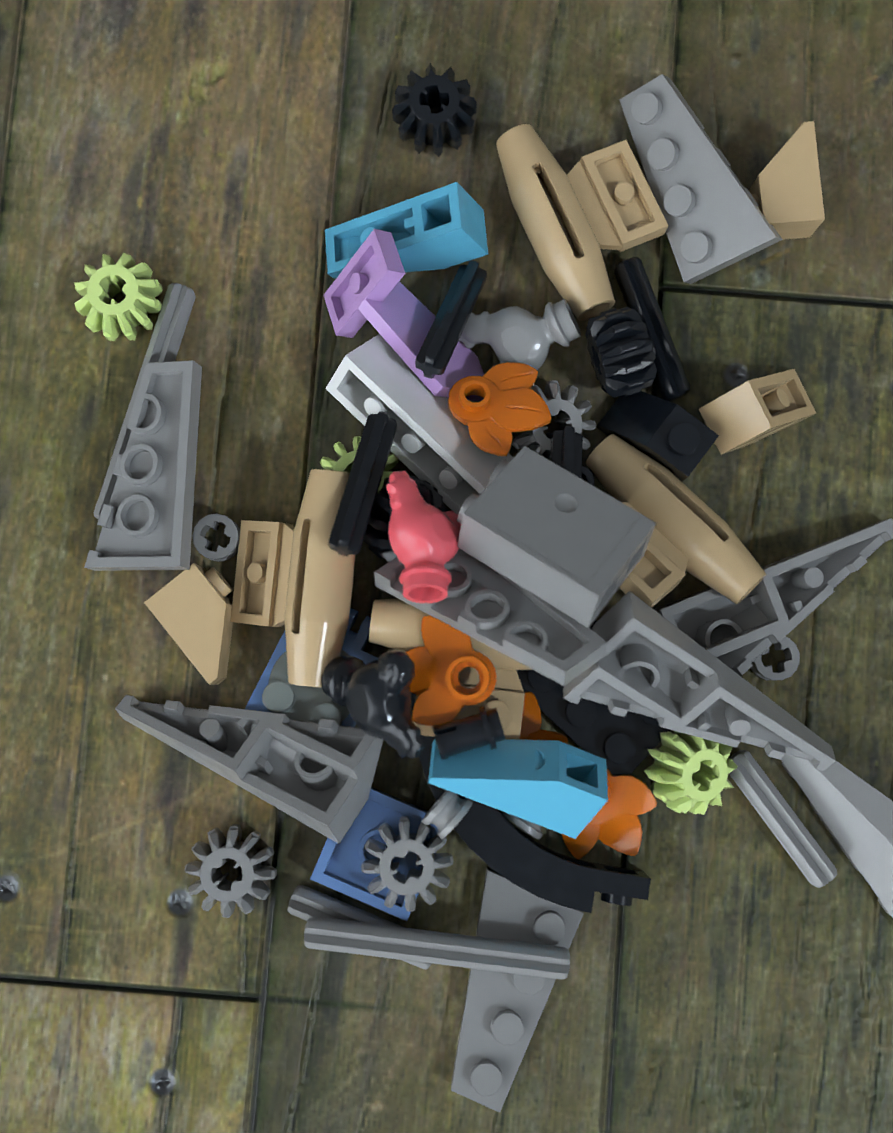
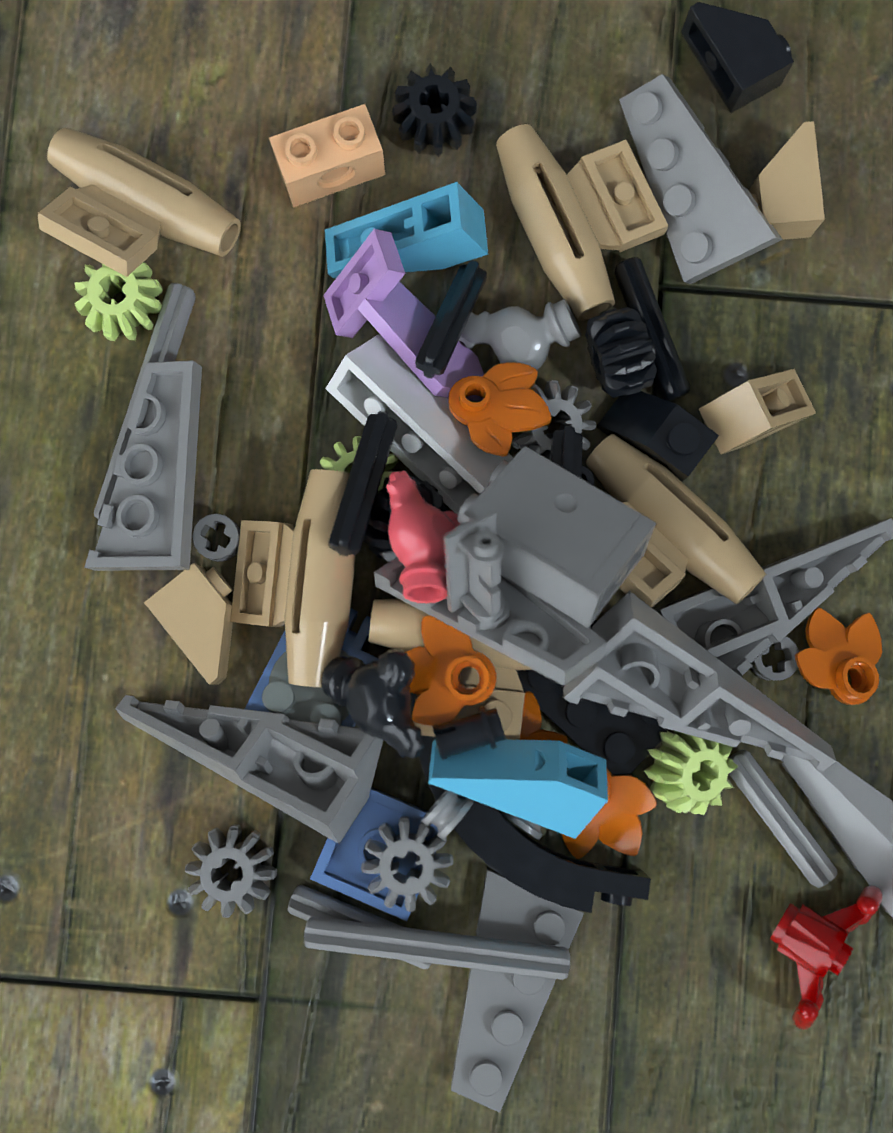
none -> tan plate [38,128,241,277]
none -> light nougat brick [269,104,385,208]
none -> light grey hinge [444,510,504,623]
none -> black slope [681,2,794,113]
none -> red piece [770,885,883,1030]
none -> orange plate [795,608,882,705]

